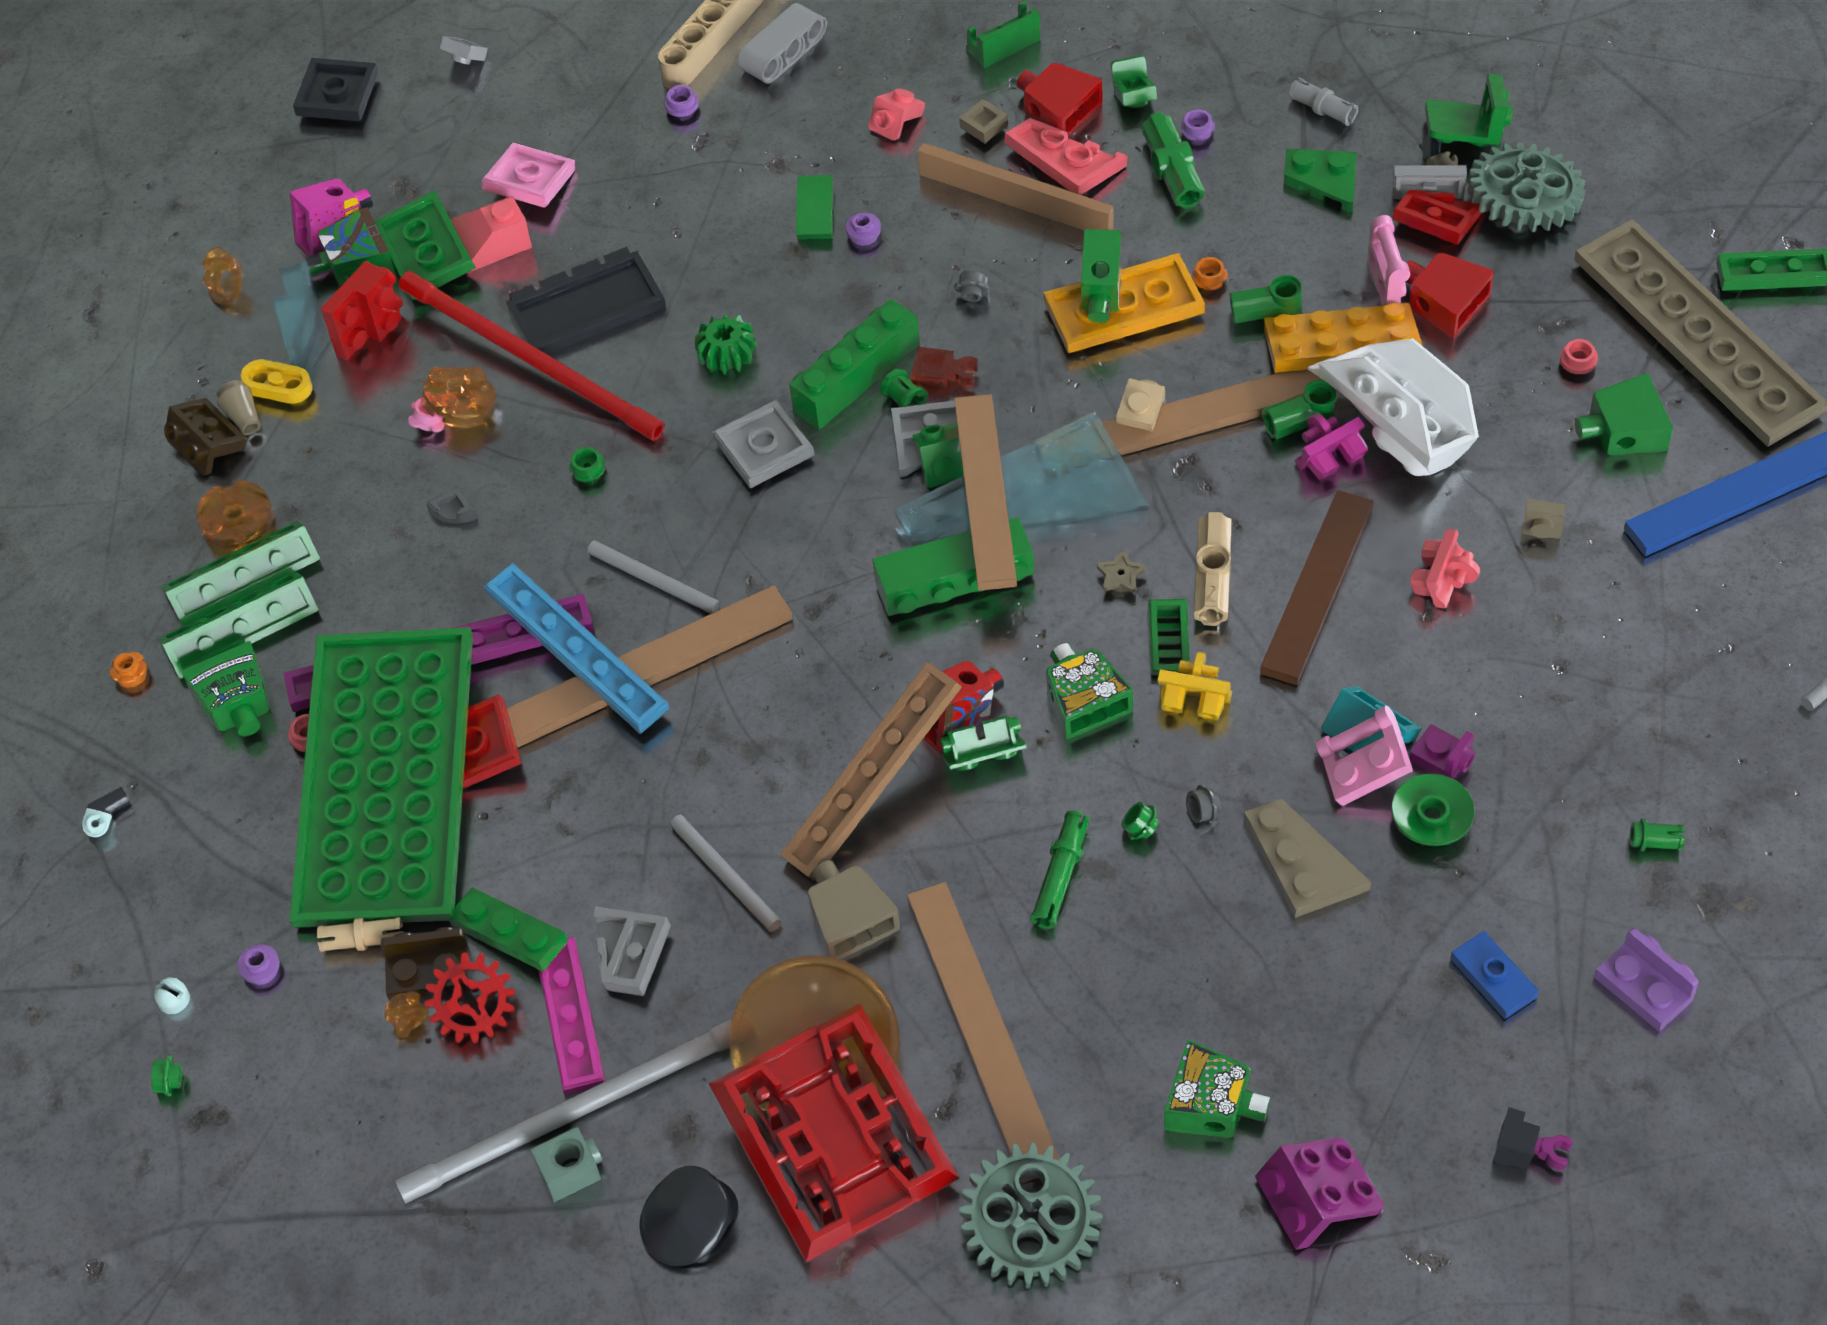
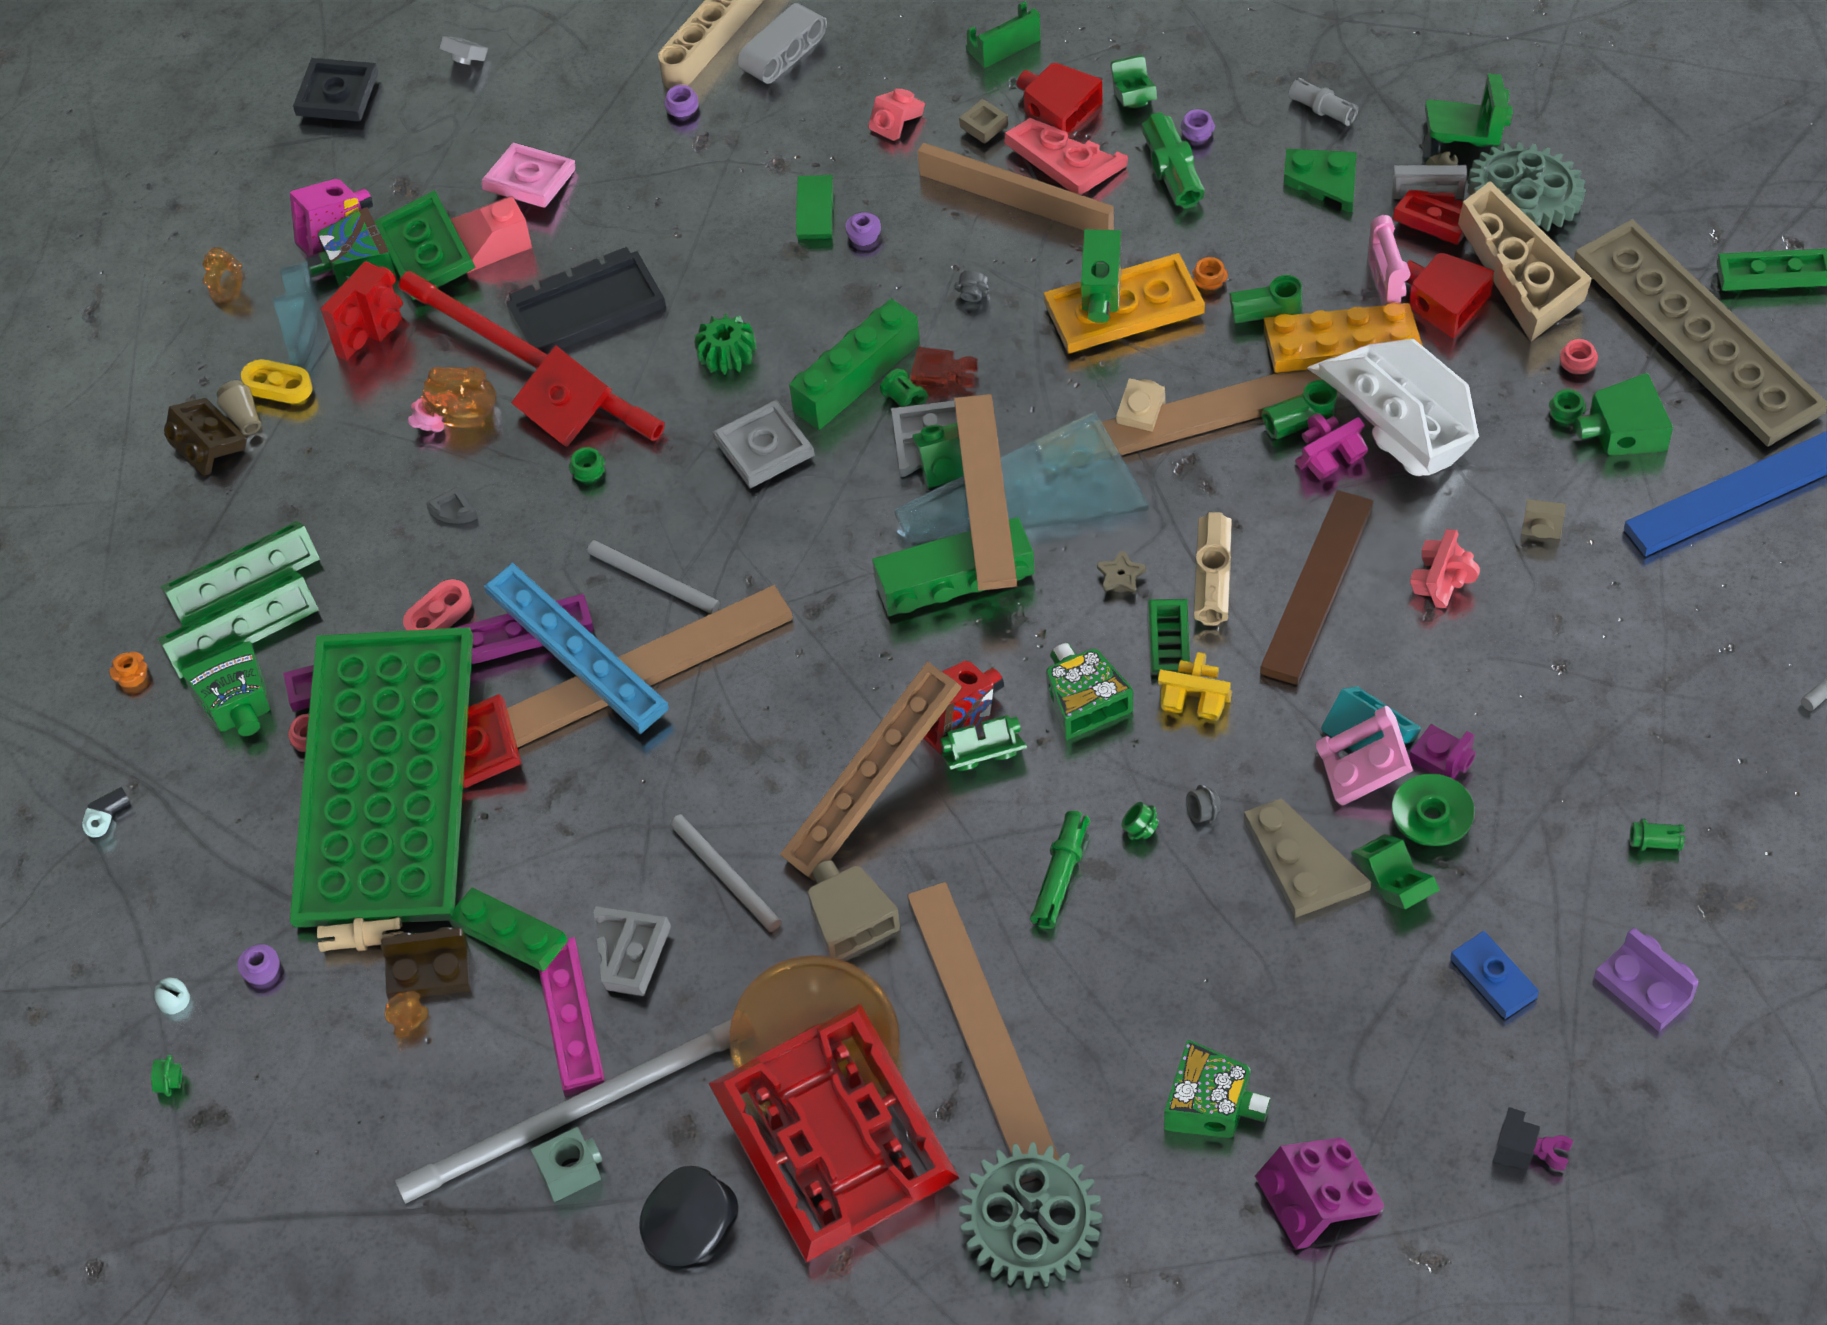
clear orange plate [196,480,274,550] -> none
red gear [424,953,516,1044] -> none
none -> coral plate [403,579,472,631]
none -> red plate [511,345,612,447]
none -> green slope [1351,834,1440,909]
none -> tan wedge [1458,181,1592,342]
none -> green plate [1549,389,1586,424]

